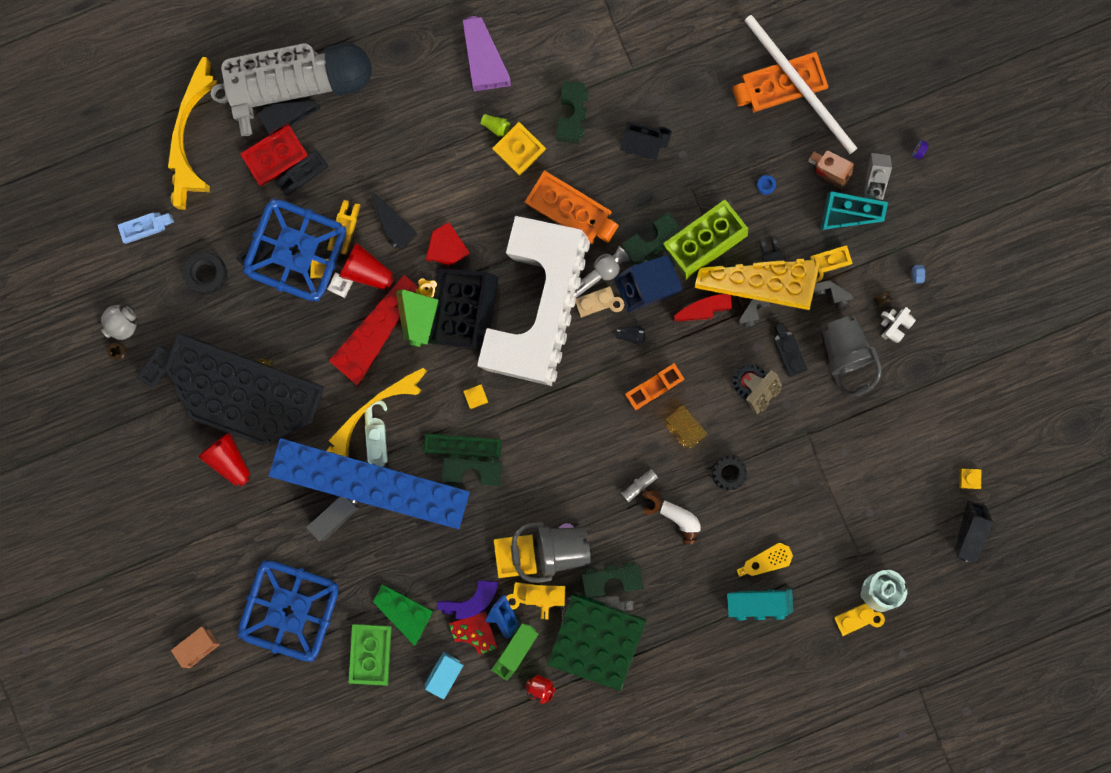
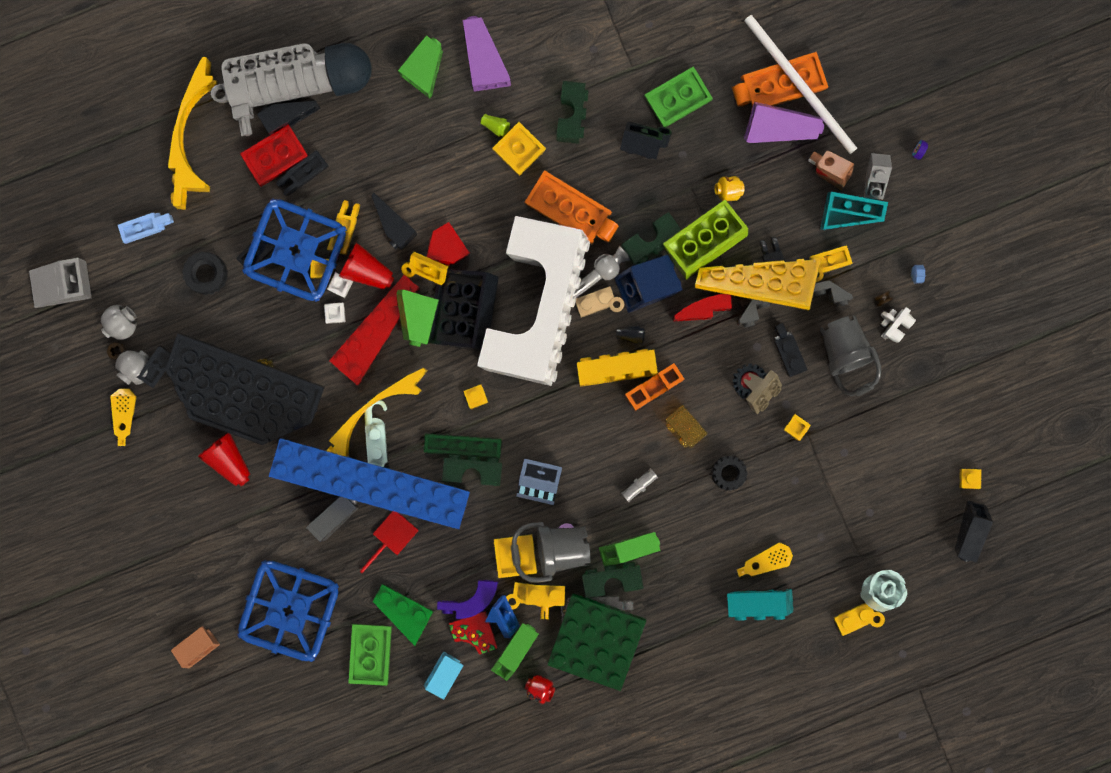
yellow plate [416,278,437,298] -> none
piece [642,490,701,544] -> none
blue tile [756,175,776,195] -> none
none -> light grey slope [29,258,92,308]
none -> yellow piece [111,389,136,446]
none -> light grey plant [115,350,150,385]
none -> white tile [324,302,346,324]
none -> red piece [360,511,419,573]
none -> bright green slope [398,35,443,99]
none -> yellow hinge [401,252,448,285]
none -> sand blue slope [516,459,562,505]
none -> yellow wedge [577,349,658,387]
none -> bright green slope [599,532,661,566]
none -> bright green plate [644,66,713,127]
none -> yellow head [714,176,744,201]
none -> medium lavender slope [744,102,824,143]
none -> yellow plate [783,414,811,441]

